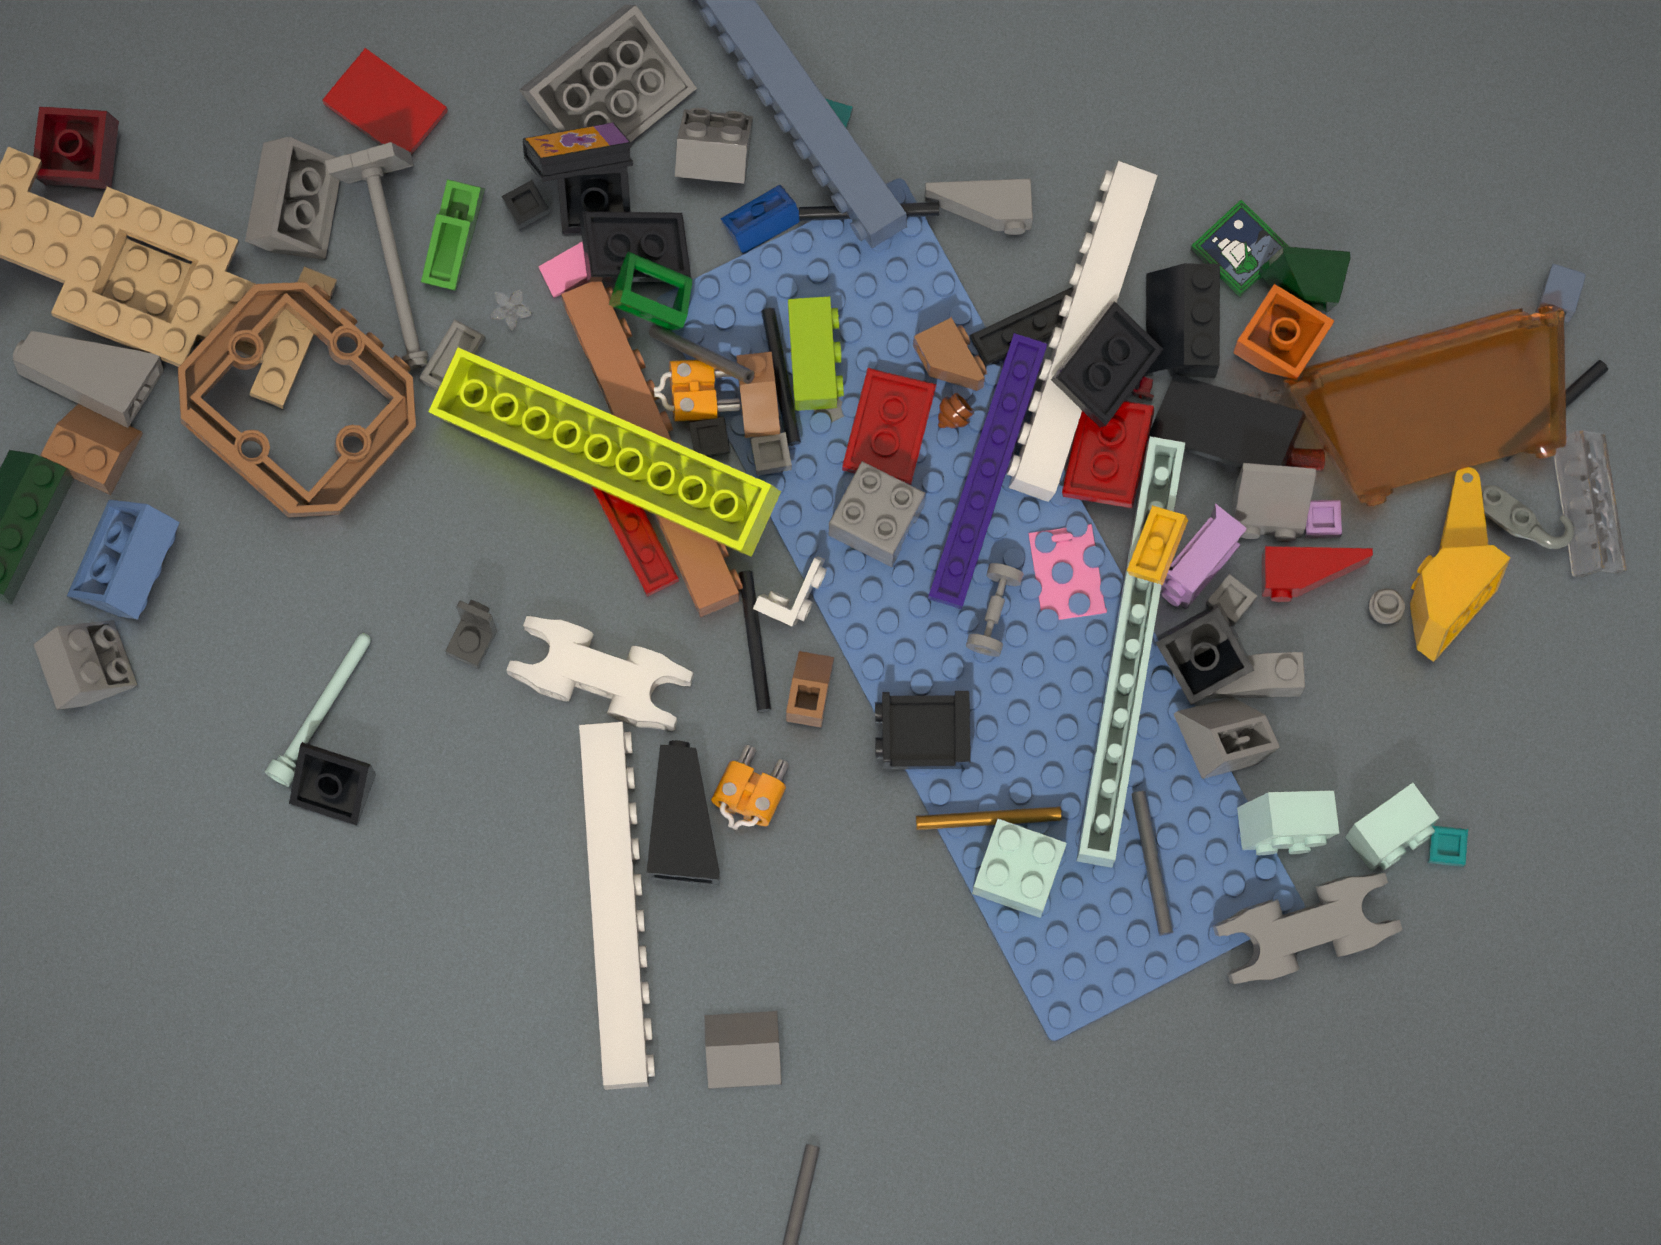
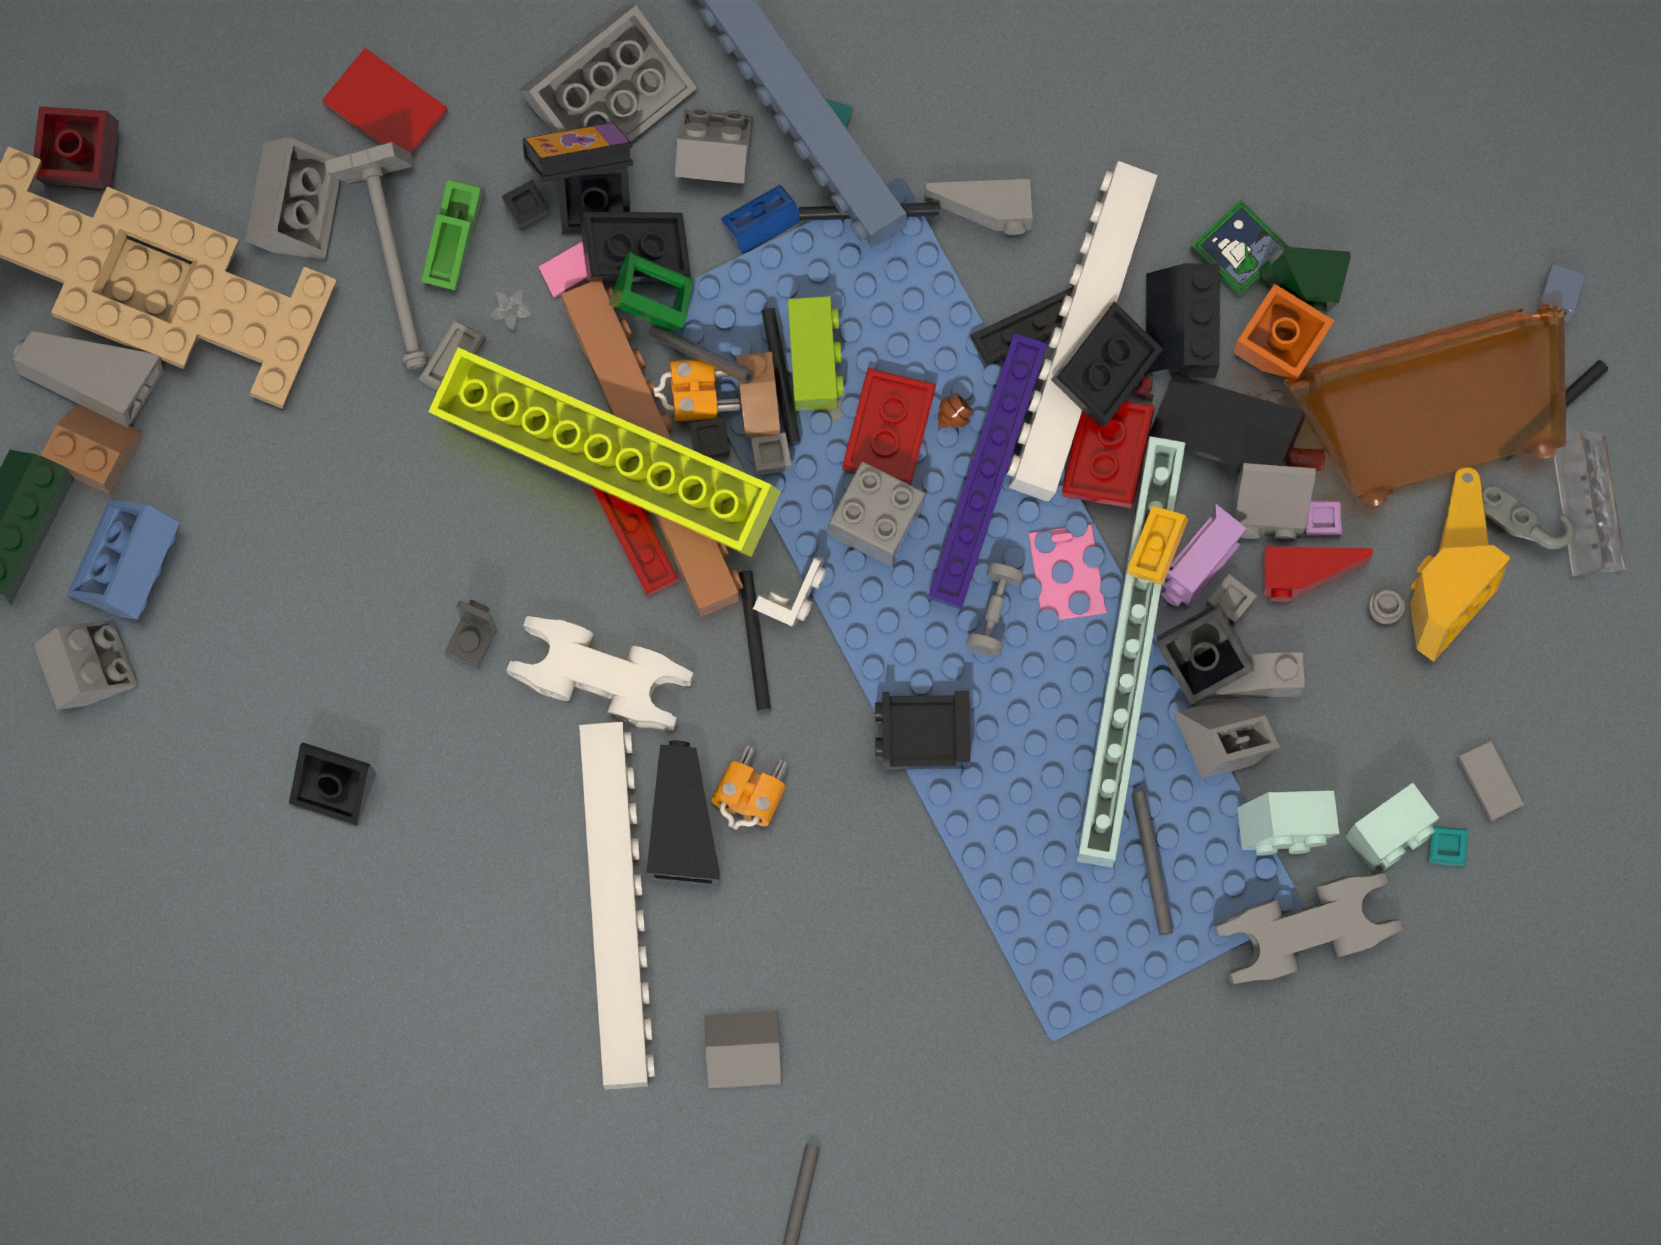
medium nougat panel [178,282,416,518] -> none
light aqua piece [265,633,371,787] -> none
medium nougat slope [786,651,834,728] -> none
medium nougat slope [913,317,987,391] -> none
pearl gold bar [916,806,1061,830] -> none
light aqua brick [972,819,1067,918] -> none
none -> light grey tile [1457,741,1524,822]

